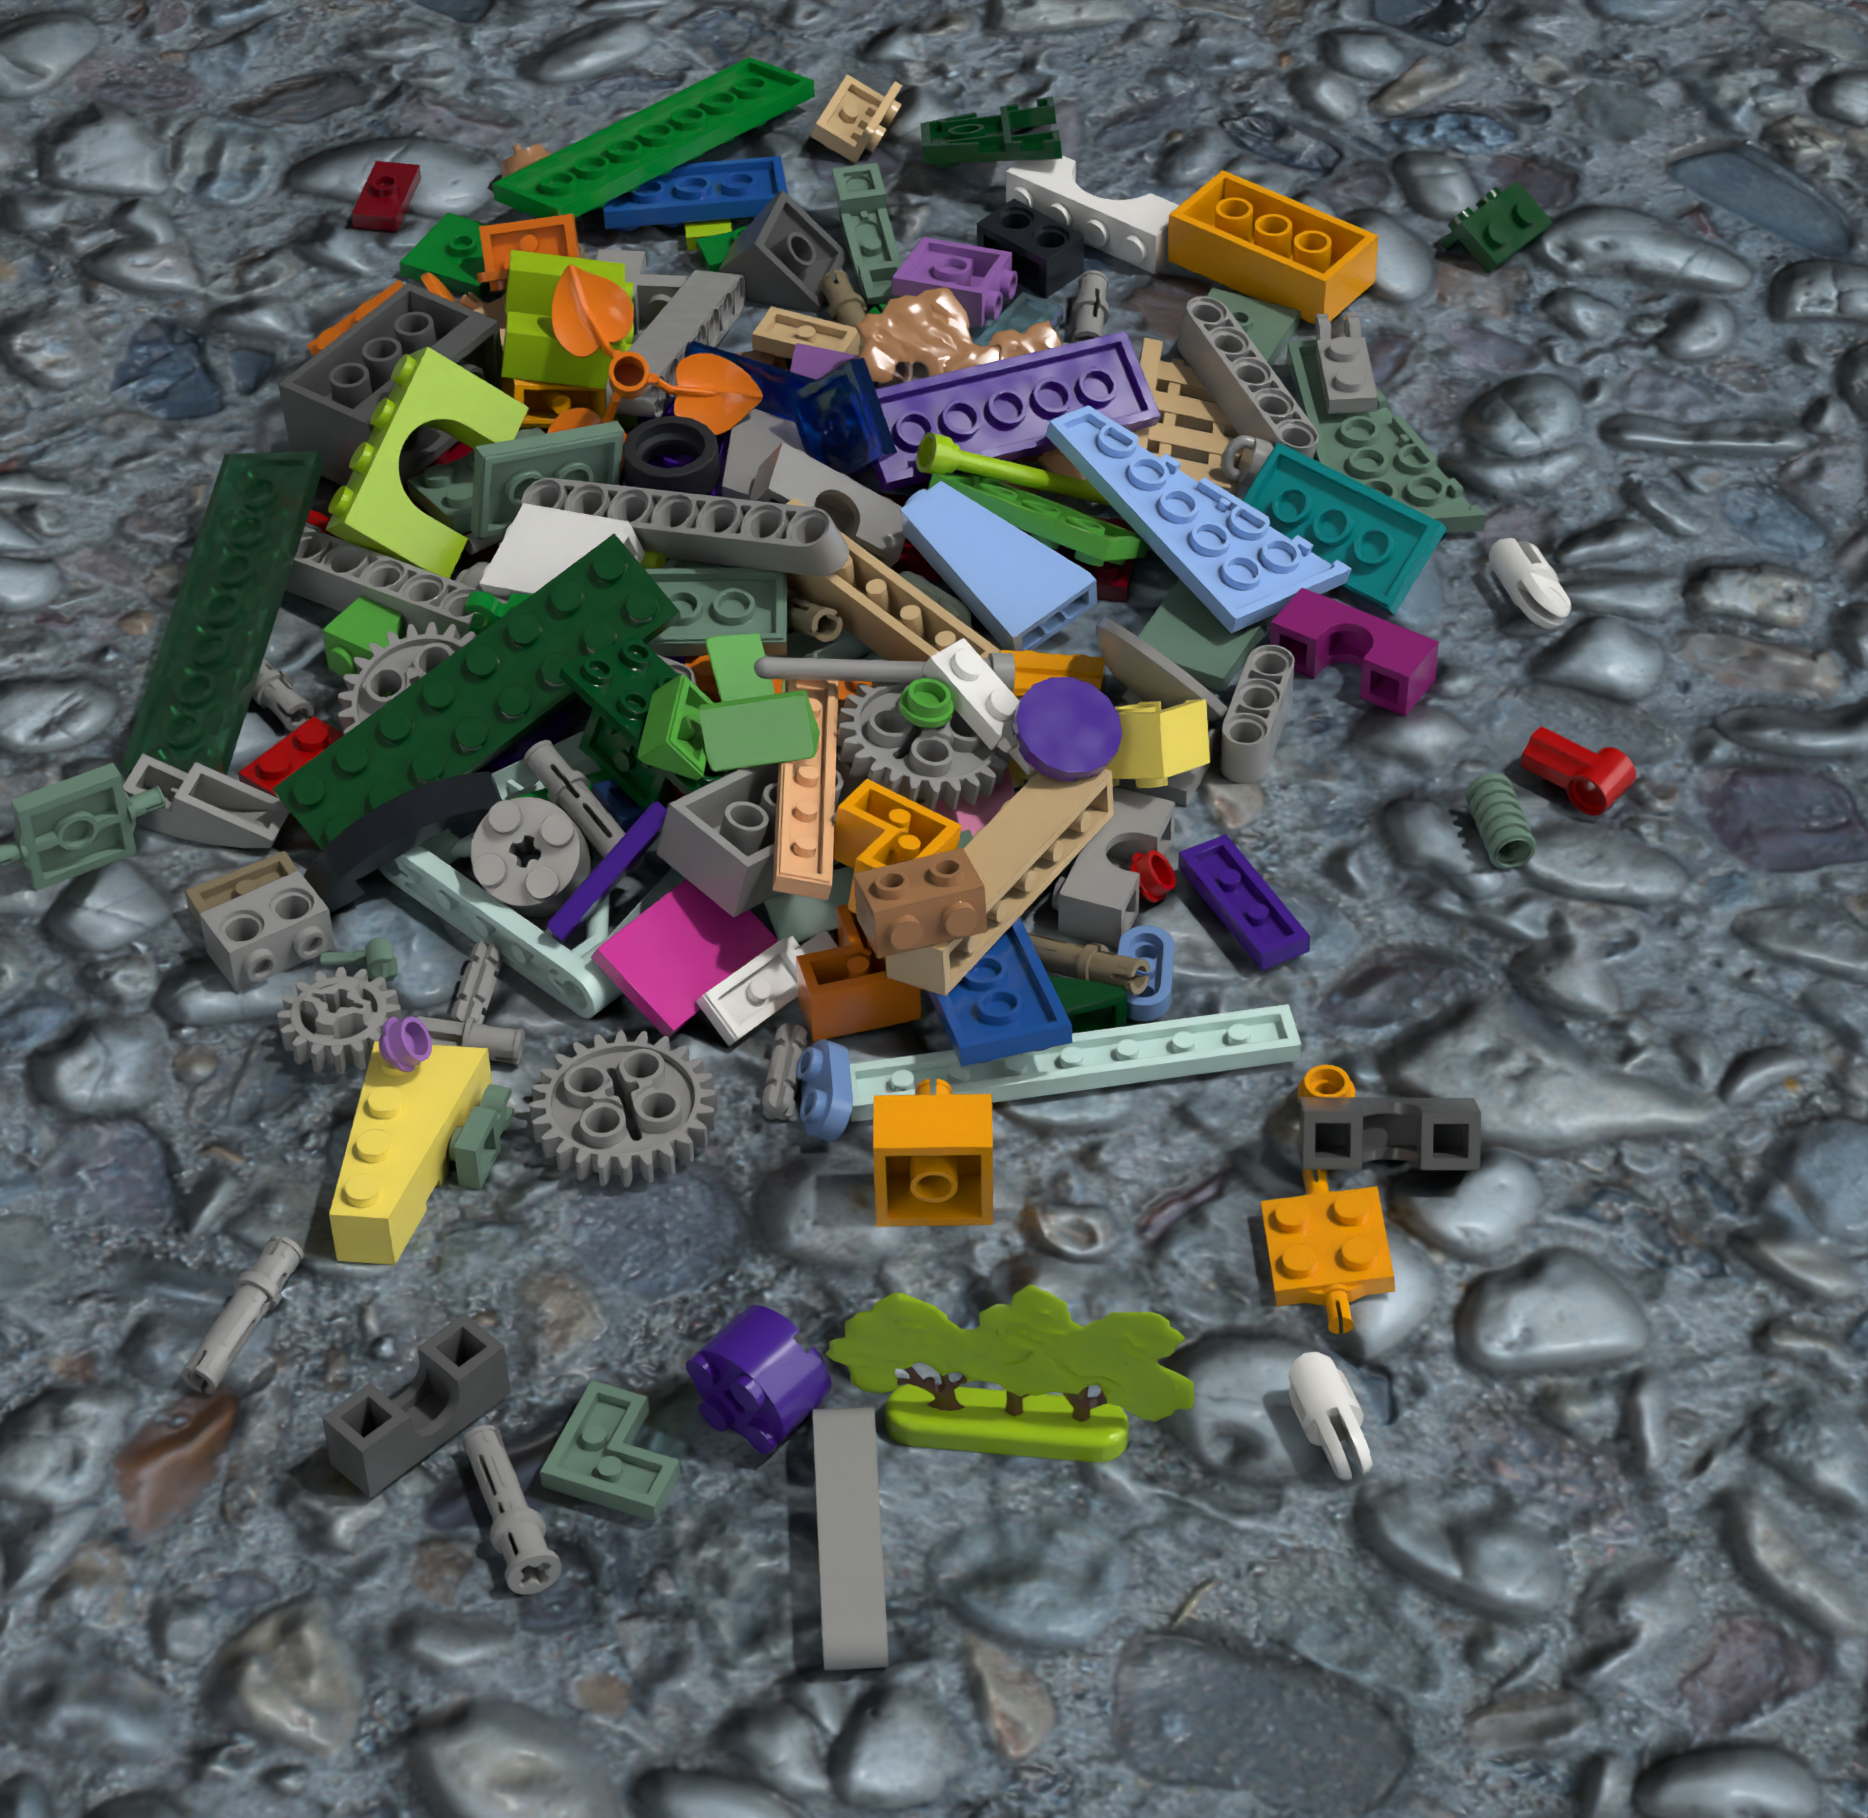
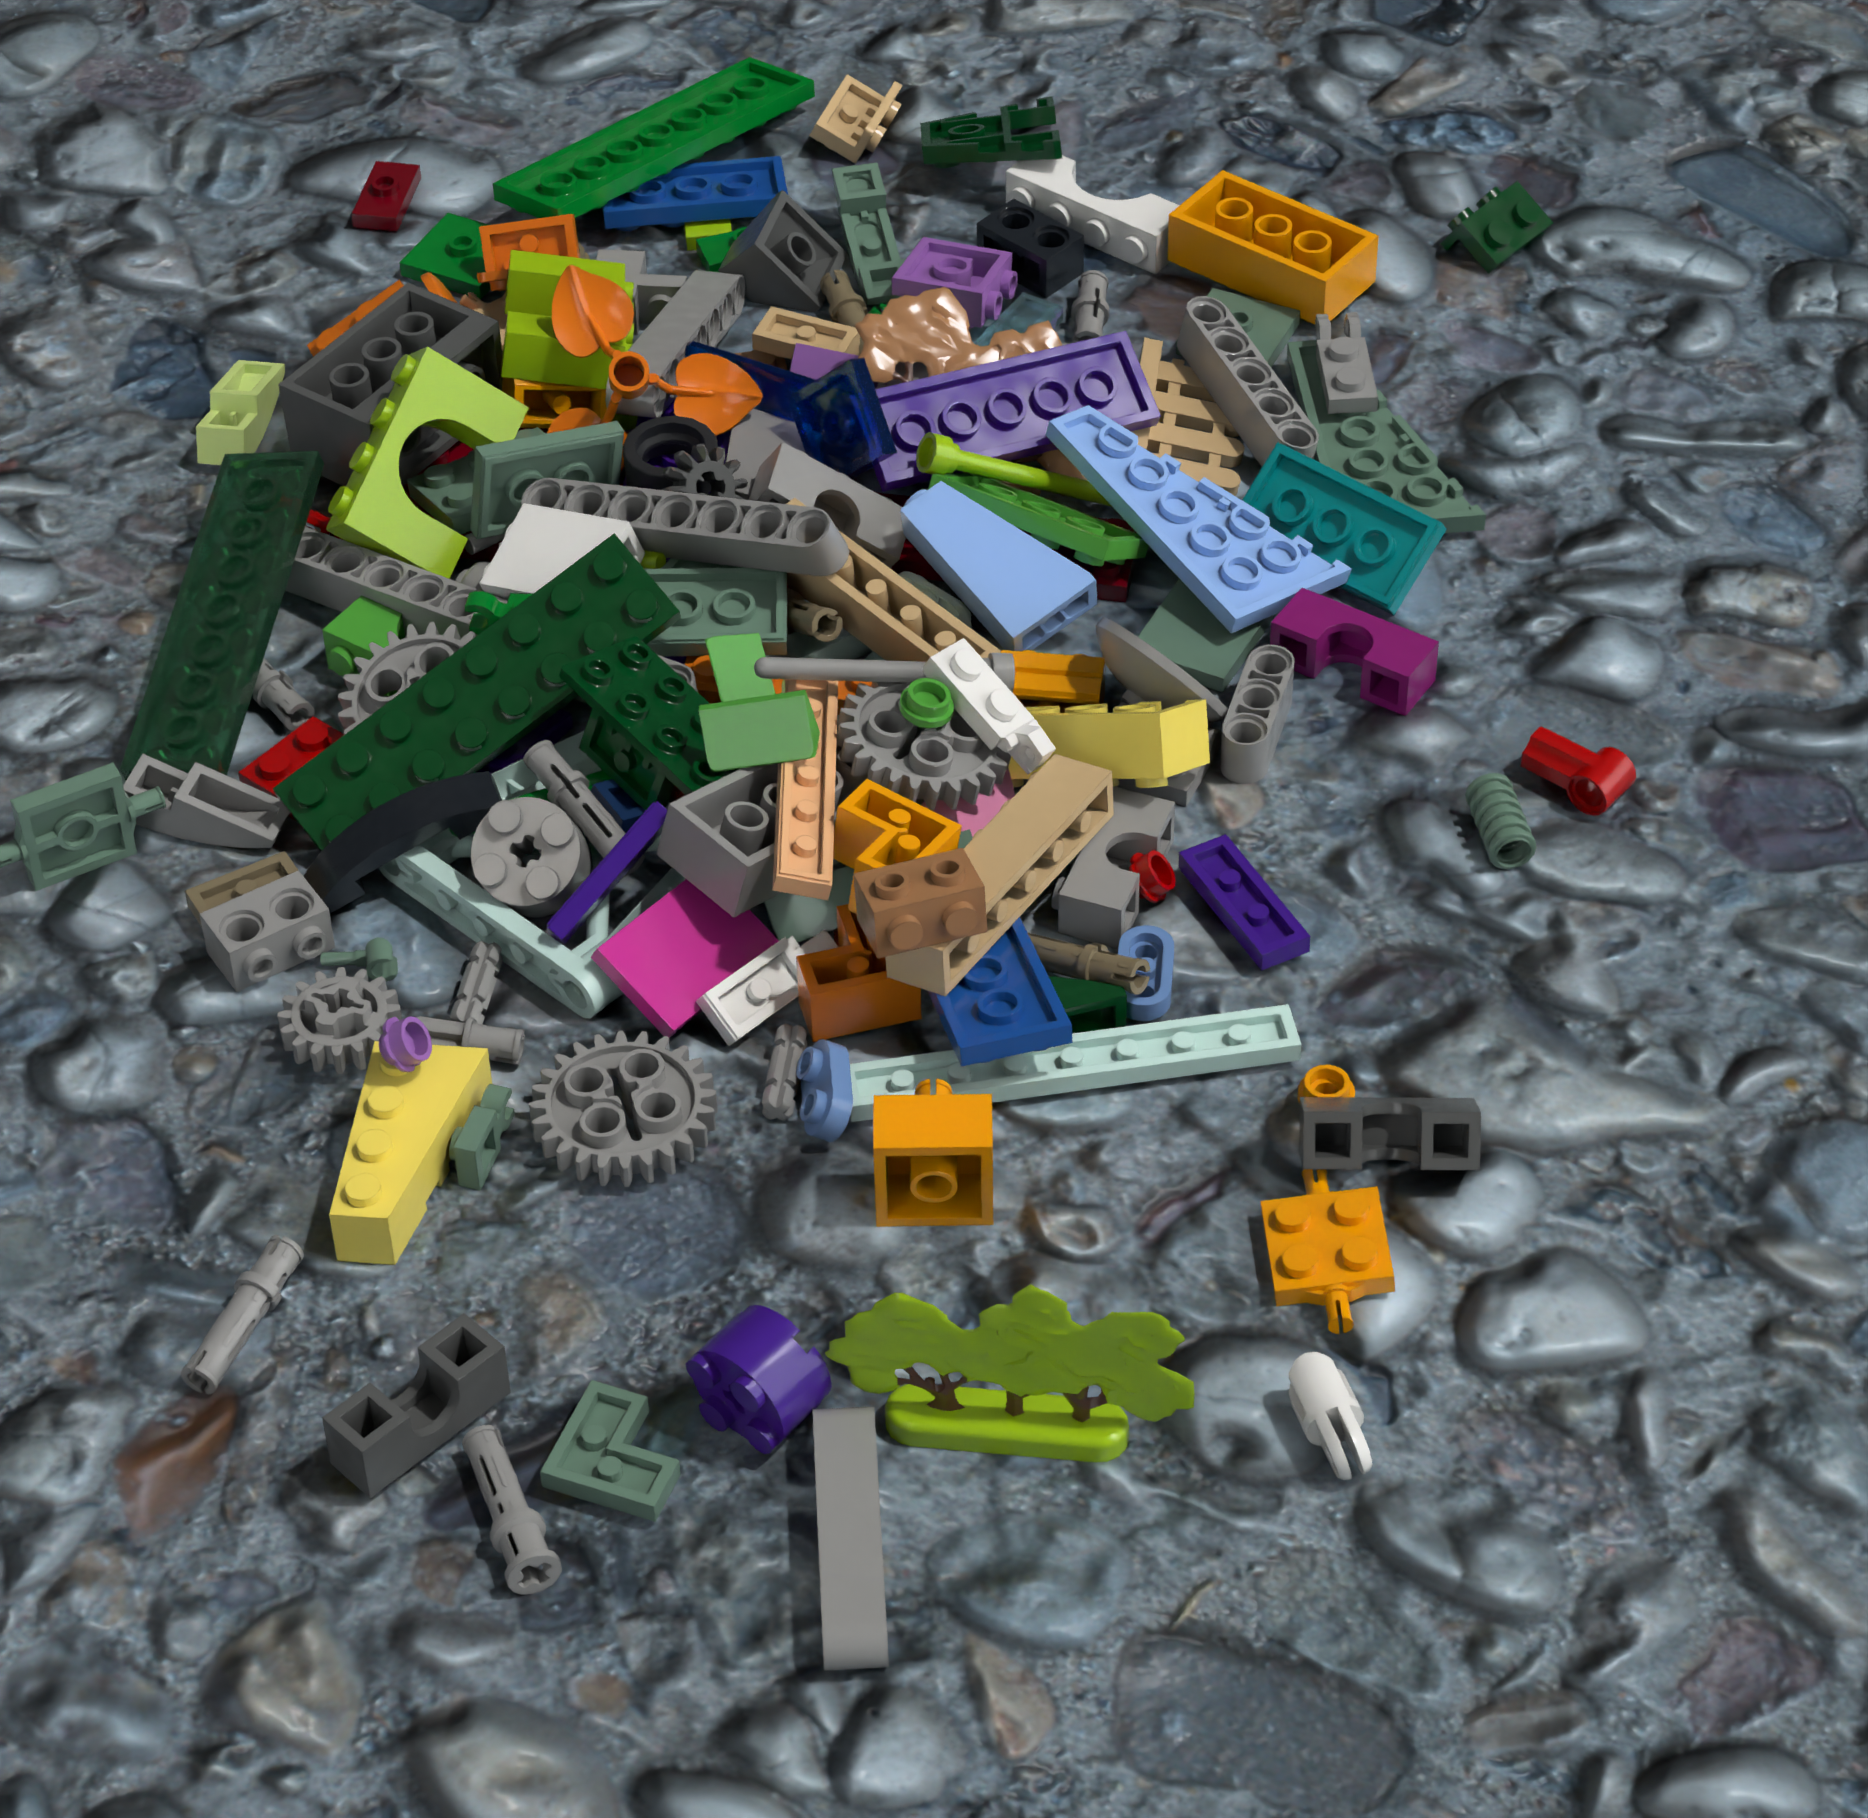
medium nougat hat [500,143,551,179] -> none
bright green slope [637,674,713,780] -> none
dark purple tile [1011,677,1122,781] -> none
light grey tile [1221,435,1273,487] -> none
white arm [1489,538,1571,629] -> none
none -> yellowish green slope [196,360,285,467]
none -> dark grey gear [660,444,748,499]

